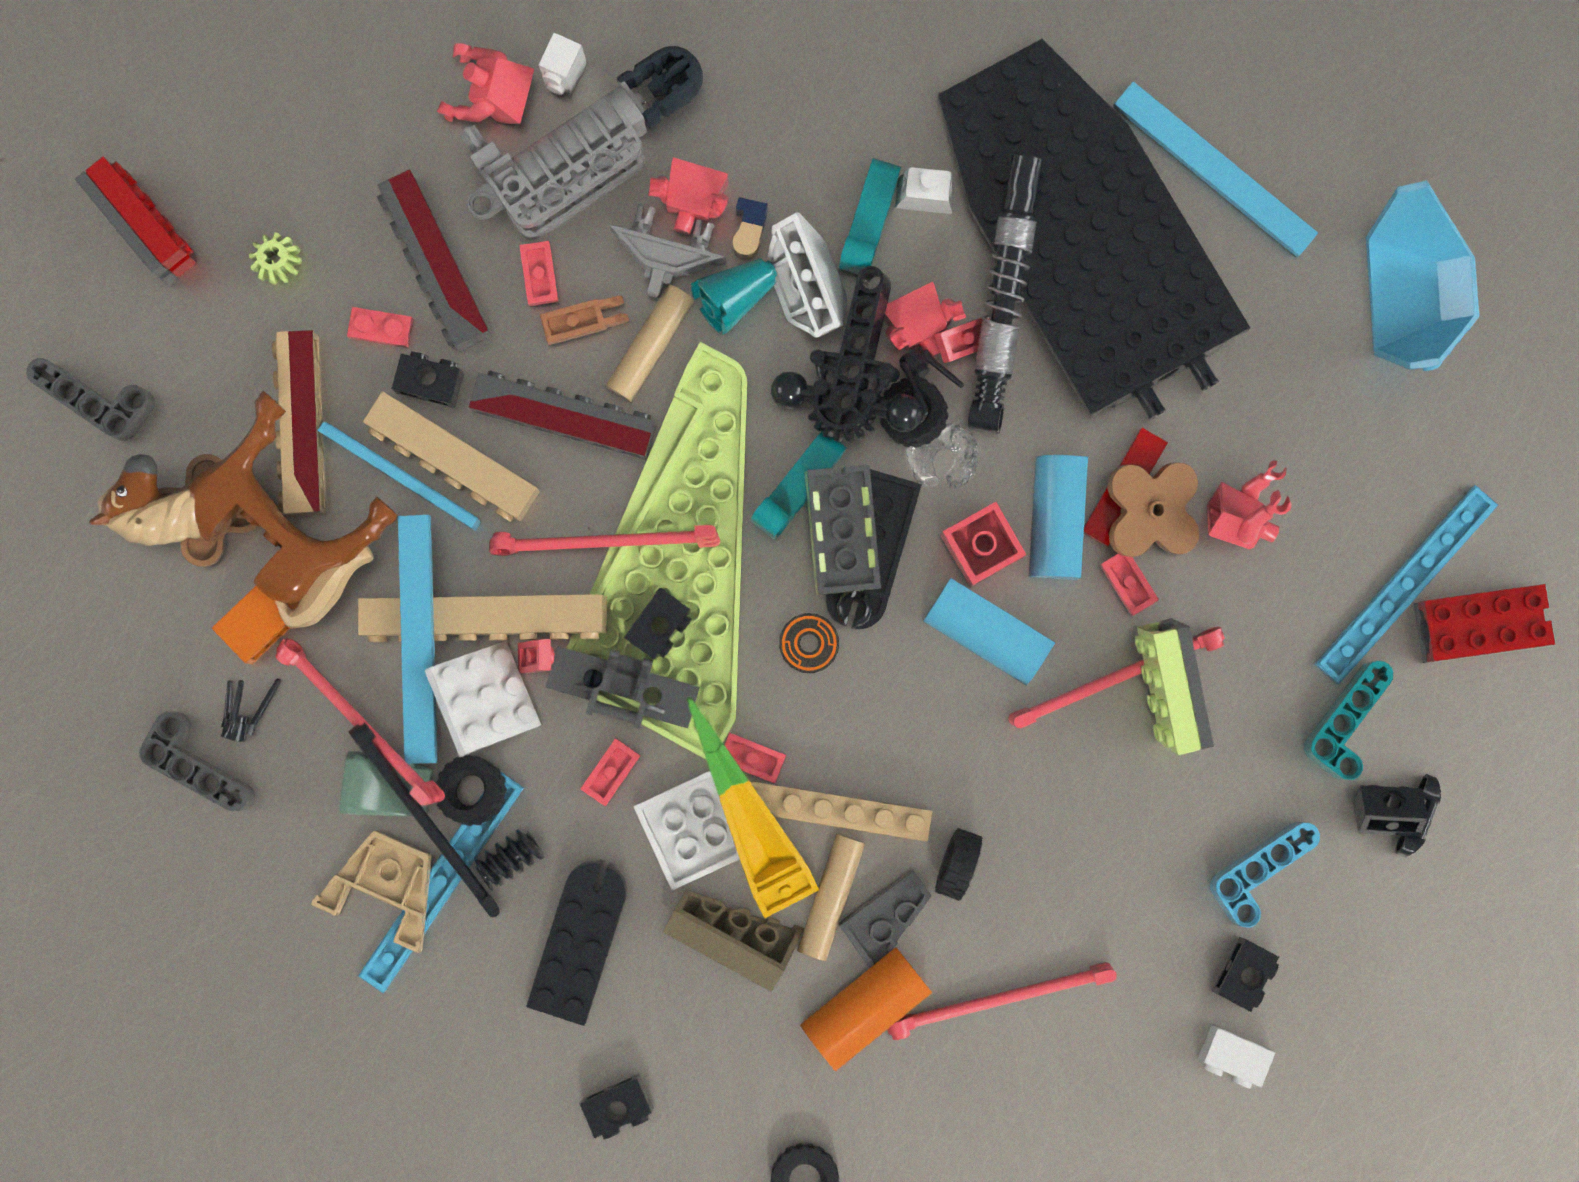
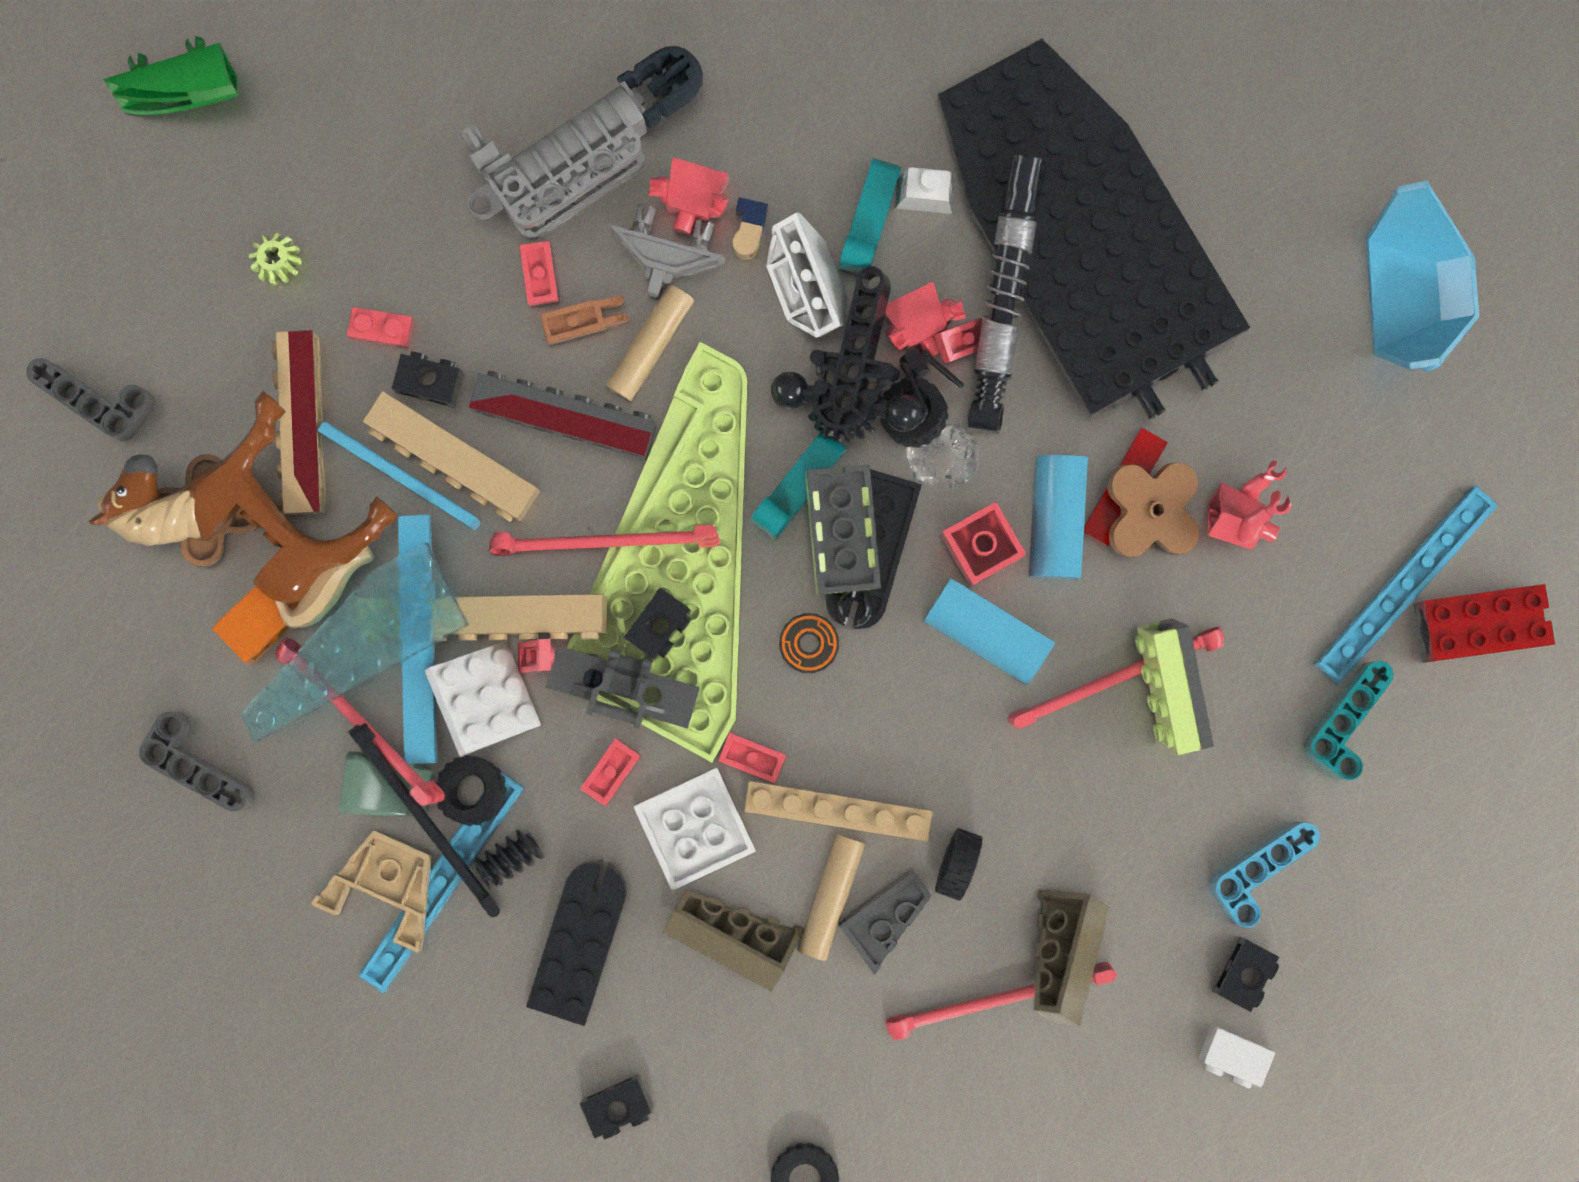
red piece [75,156,196,286] -> none
black plant [221,678,281,742] -> none
brick [377,169,492,352] -> none
coral torso [437,43,534,124] -> none
white brick [539,33,587,96] -> none
yellow plate [687,696,819,918] -> none
teal cone [691,258,777,334] -> none
orange brick [800,947,932,1071] -> none
coral plate [1100,554,1159,617] -> none
medium azure tile [1113,81,1318,258] -> none
black brick [1353,785,1428,837] -> none
black bar [1395,774,1441,857] -> none
none -> green piece [103,36,239,115]
none -> clear light blue wing [241,542,469,742]
none -> dark tan wedge [1034,890,1109,1026]

